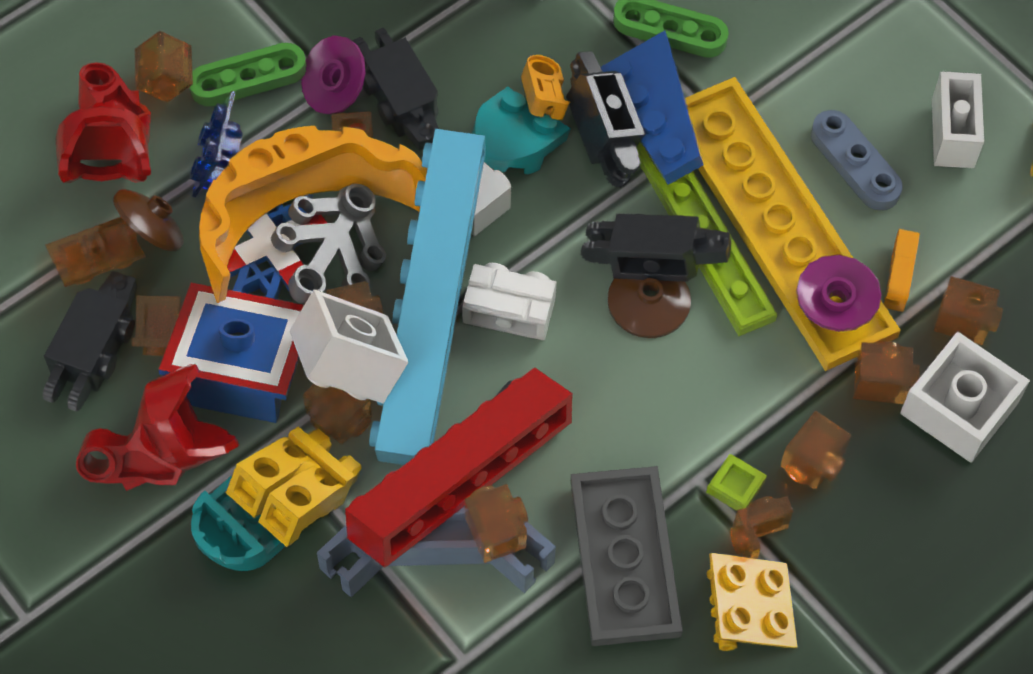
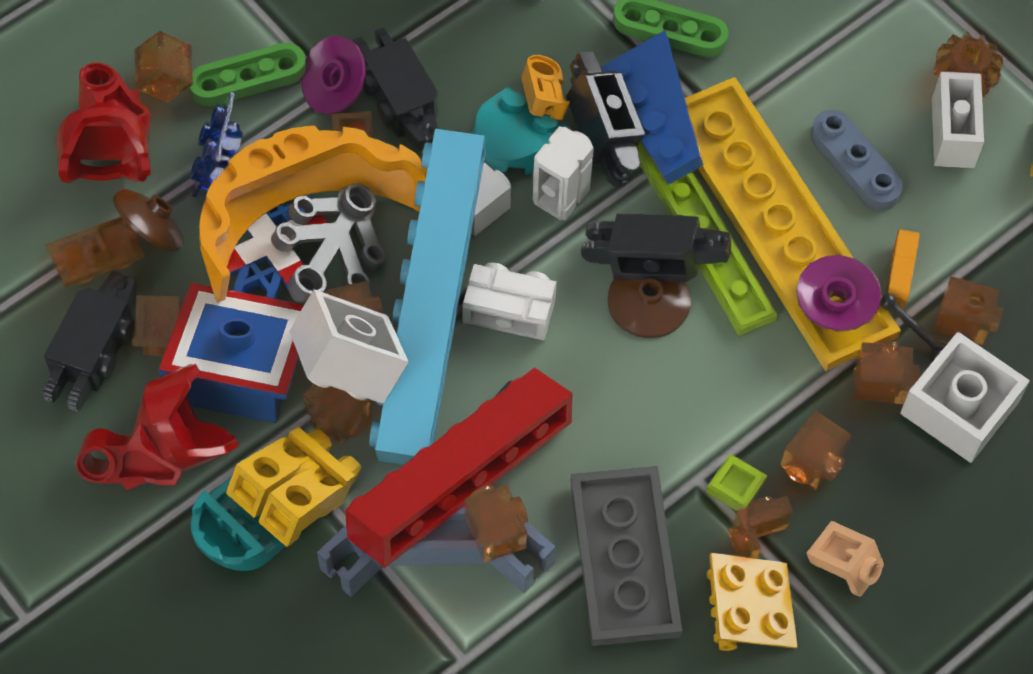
none -> white brick [532,126,594,220]
none -> light nougat bracket [806,521,884,597]
none -> black hinge [880,293,947,358]
none -> clear orange gear [934,31,1003,97]

